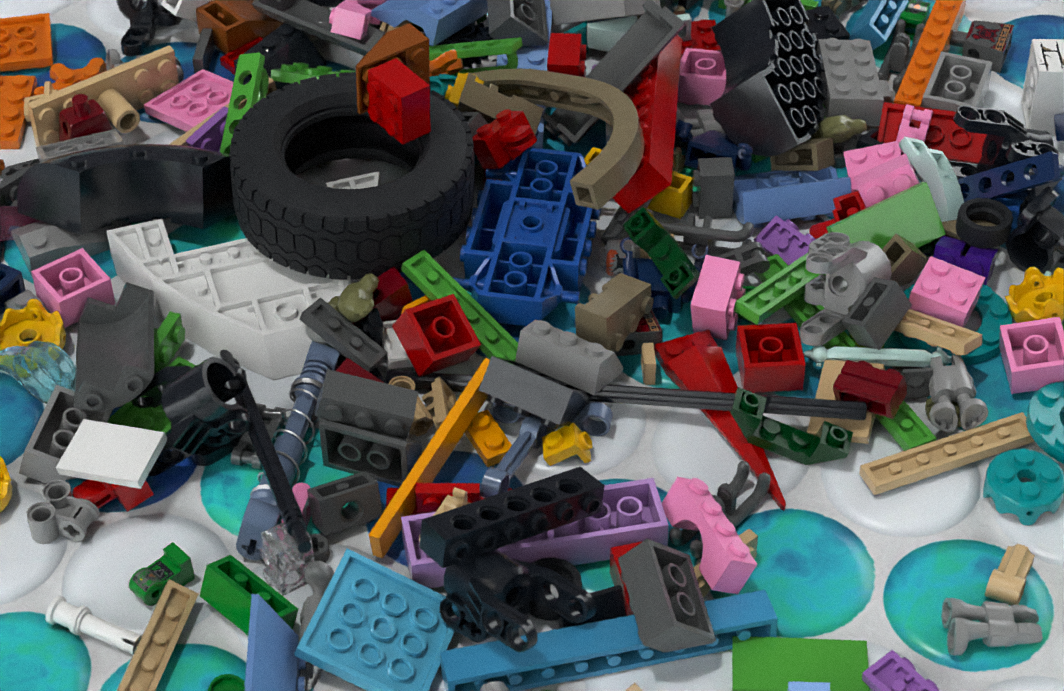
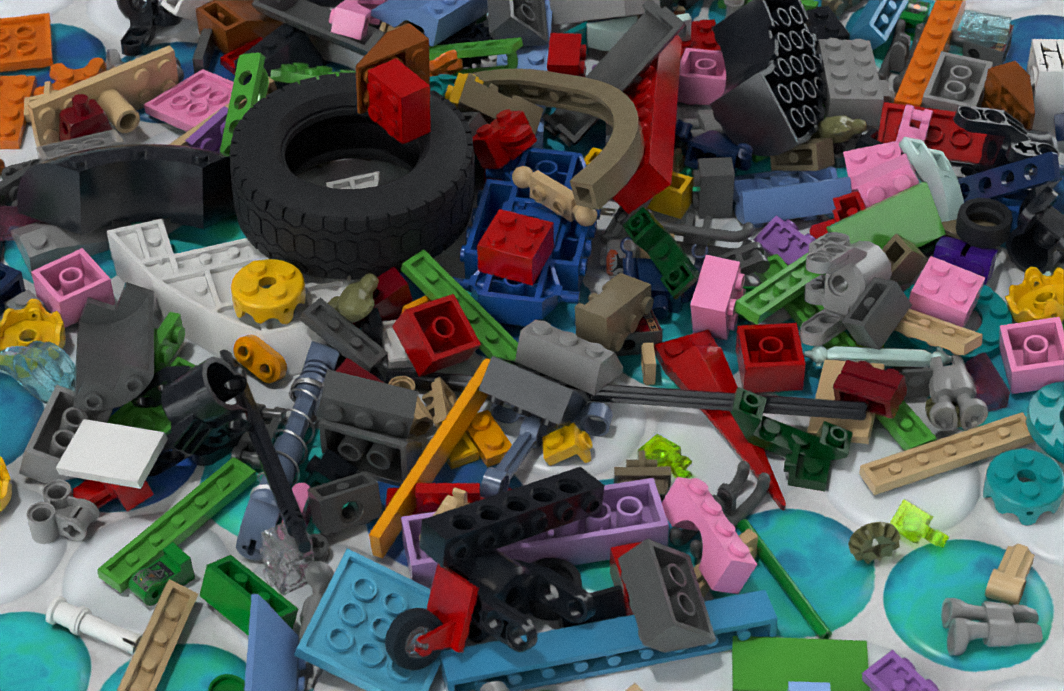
none -> bright green plate [97,457,257,593]
none -> yellow plate [231,259,306,324]
none -> light orange plate [233,335,287,383]
none -> black bracket [303,448,358,486]
none -> plate [385,564,479,670]
none -> yellow tile [446,432,479,470]
none -> red brick [477,209,554,285]
none -> tan plate [512,166,597,227]
none -> dark tan hips [613,450,671,501]
none -> clear neon green plate [637,434,692,479]
none -> green piece [737,519,832,639]
none -> dark green bracket [783,443,830,492]
none -> olive gear [848,522,901,564]
none -> clear neon green plate [890,499,949,548]
none -> clear light blue hips [960,10,1011,44]
none -> clear pink slope [965,352,1010,411]
none -> dark orange slope [981,61,1035,129]

